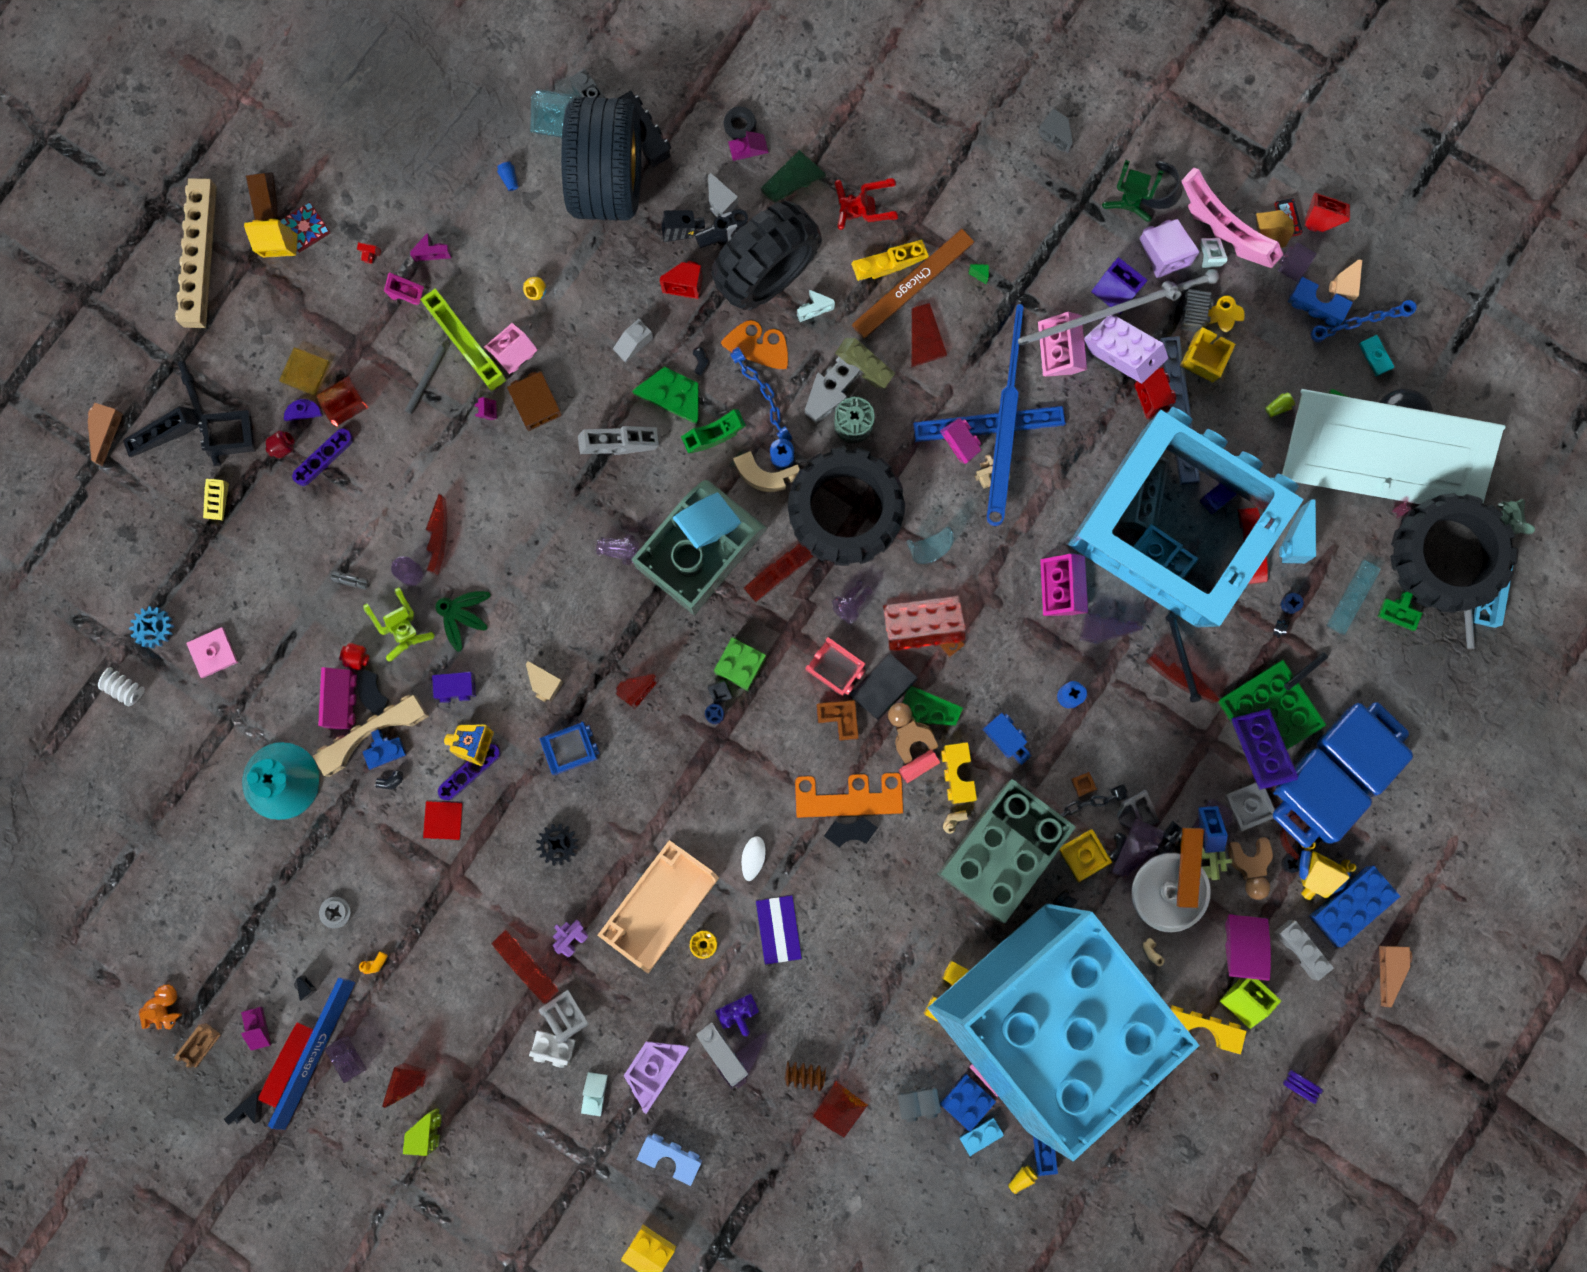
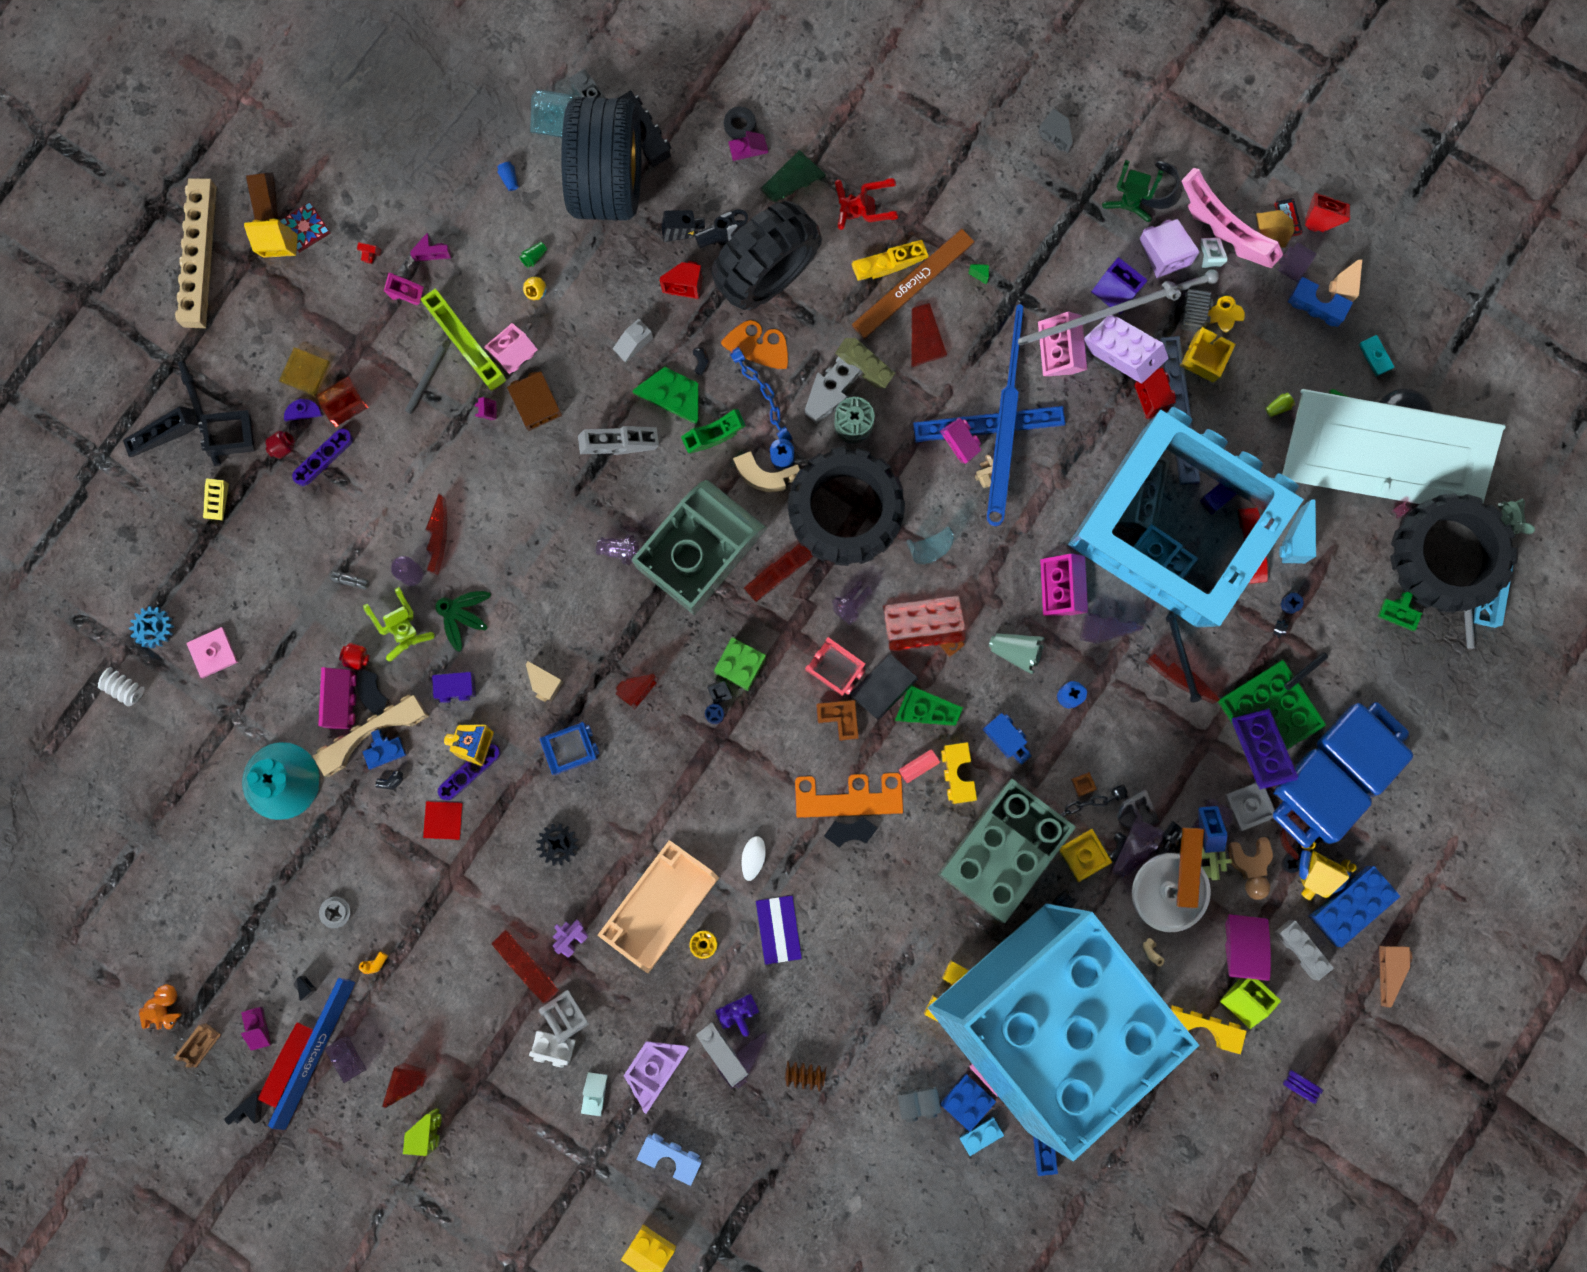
nougat slope [88,403,123,466] -> none
medium azure slope [673,492,742,549] -> none
light grey slope [708,173,738,217] -> none
light aqua slope [797,290,835,322] -> none
clear red slope [812,1081,868,1138] -> none
medium nougat piece [888,703,938,764] -> none
tan arm [943,810,968,834] -> none
yellow cone [1008,1165,1038,1194] -> none
blue piece [1311,300,1417,342] -> none
clear light blue plate [1326,560,1381,635] -> none
none -> green cone [519,242,547,268]
none -> sand green cone [989,633,1045,674]

